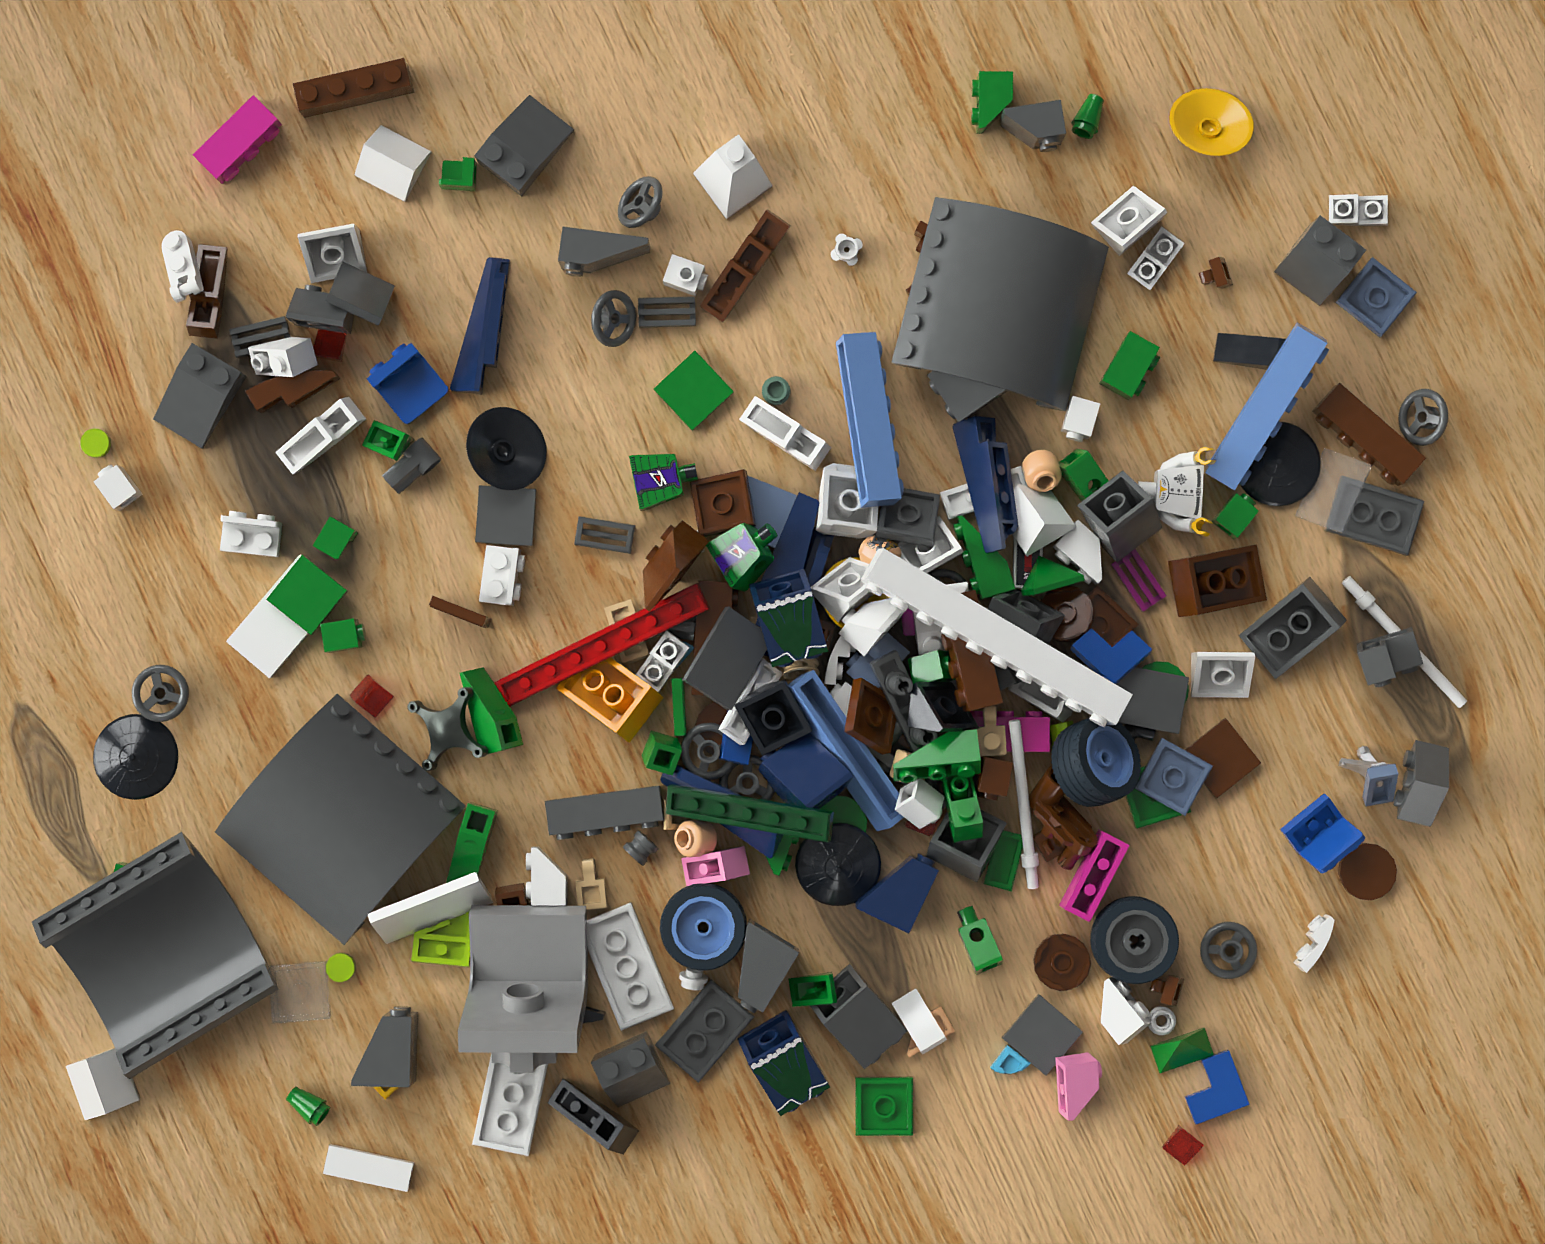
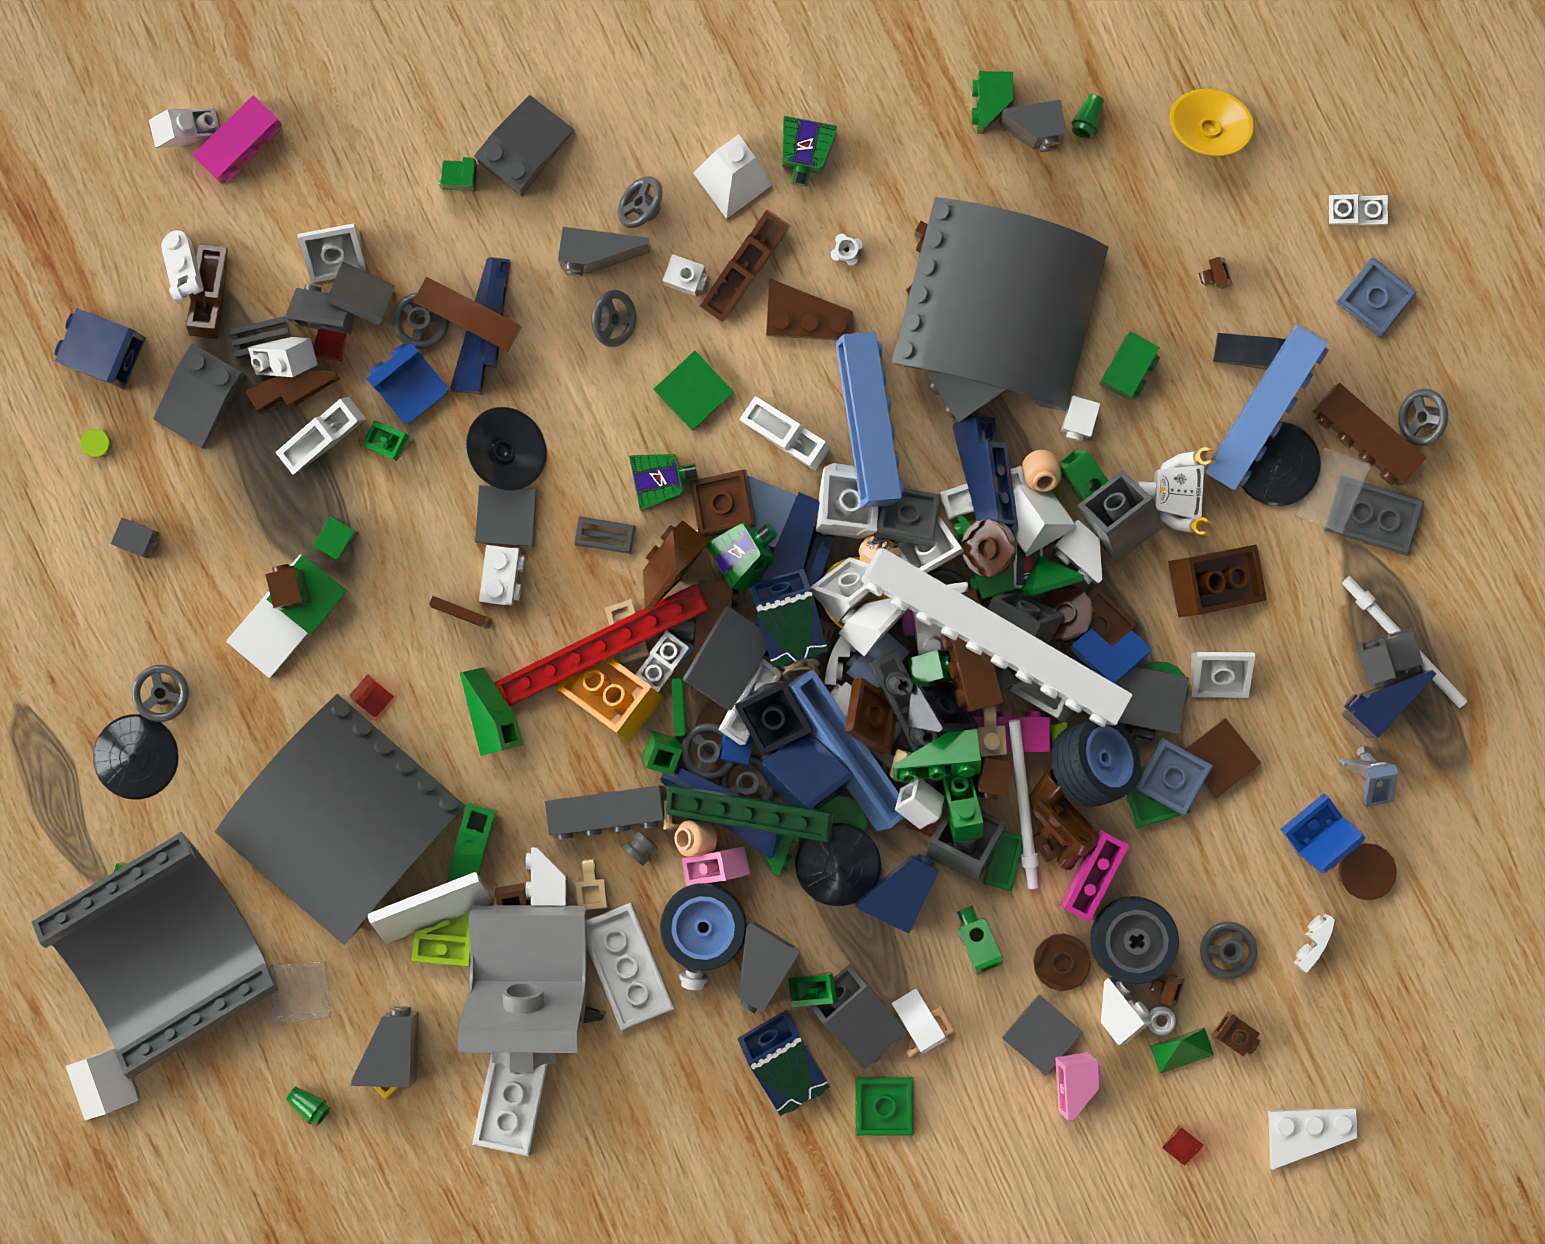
white brick [93,465,143,511] -> none
white bracket [220,511,282,557] -> none
reddish brown brick [293,58,415,118] -> none
green brick [320,618,366,653] -> none
white tile [323,1144,414,1192] -> none
lime tile [326,953,356,982] -> none
white slope [354,125,432,202] -> none
dark grey piece [382,437,441,494] -> none
pearl dark grey piece [407,687,488,771] -> none
black slope [547,1079,639,1155] -> none
dark grey slope [591,1031,670,1107] -> none
dark grey tile [638,297,696,328] -> none
dark grey tile [655,979,754,1083] -> none
sand green plate [762,376,790,405] -> none
medium azure tile [990,1045,1030,1074] -> none
white slope [1091,186,1167,256] -> none
magenta tile [1110,549,1167,612] -> none
white slope [1127,227,1185,290] -> none
blue tile [1184,1049,1250,1125] -> none
green brick [1212,493,1259,539] -> none
dark grey slope [1239,577,1347,679] -> none
dark grey slope [1274,215,1366,305] -> none
dark grey brick [1393,740,1449,827] -> none
none -> dark blue slope [54,308,146,390]
none -> dark grey brick [111,518,160,558]
none -> white slope [149,108,219,148]
none -> reddish brown brick [265,564,311,611]
none -> dark grey piece [392,293,449,349]
none -> reddish brown slope [413,277,522,352]
none -> reddish brown wing [766,278,853,340]
none -> torso [782,116,837,187]
none -> reddish brown tile [962,519,1017,577]
none -> reddish brown brick [1212,1011,1260,1057]
none -> white wing [1268,1107,1357,1170]
none -> dark blue slope [1341,670,1436,738]

